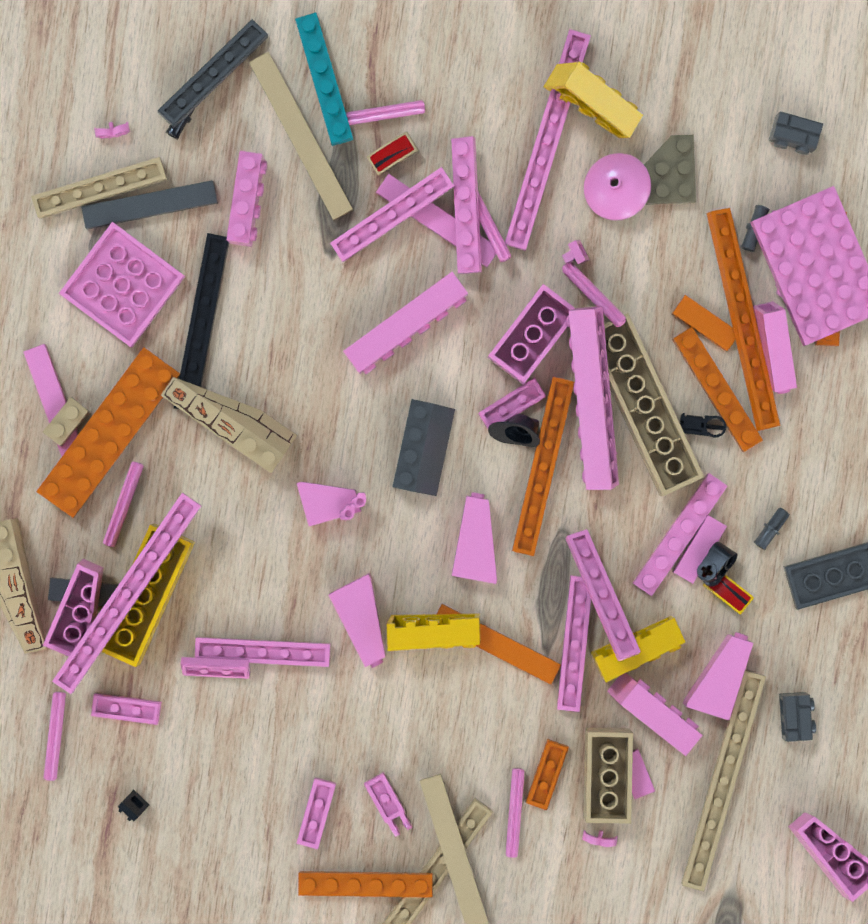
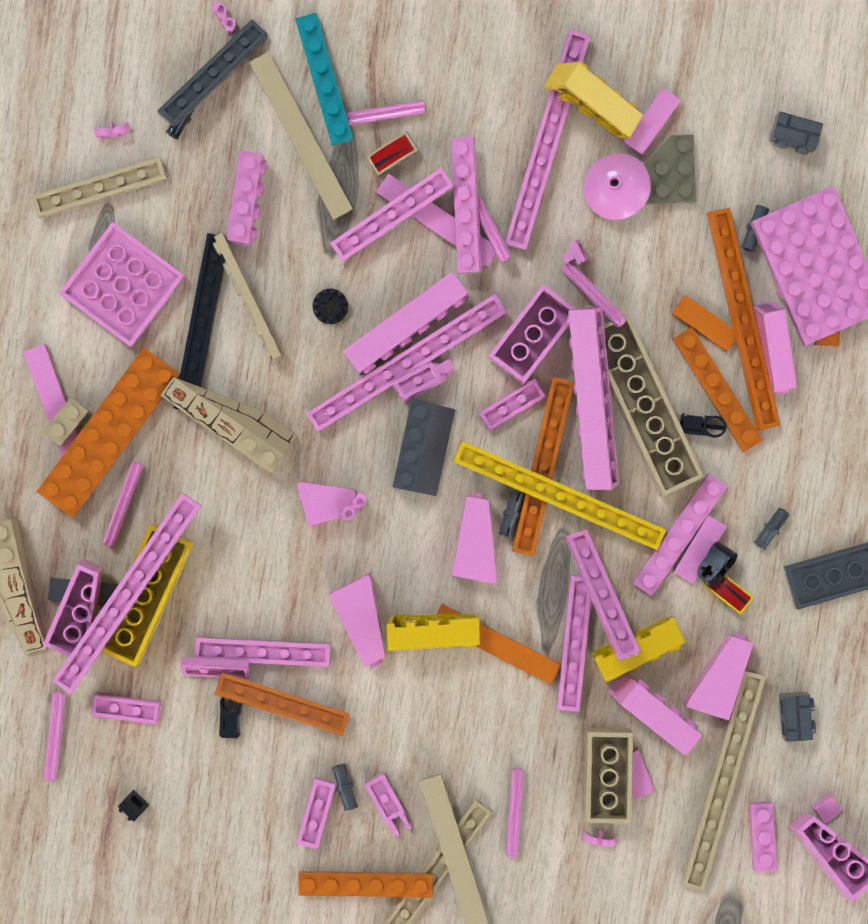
dark grey tile [81,180,218,229] -> none
black piece [488,414,540,447] -> none
orange tile [525,739,569,810] -> none
none -> bright pink piece [212,1,236,34]
none -> tan plate [213,233,283,360]
none -> orange plate [214,672,350,736]
none -> black piece [219,698,243,738]
none -> bright pink plate [306,294,507,432]
none -> black gear [312,288,348,324]
none -> dark grey pin [332,763,358,811]
none -> bright pink hinge [392,359,454,403]
none -> yellow plate [452,441,666,550]
none -> dark grey pin [498,491,524,538]
none -> bright pink tile [623,88,681,156]
none -> bright pink plate [749,801,777,872]
none -> bright pink slope [811,793,843,824]

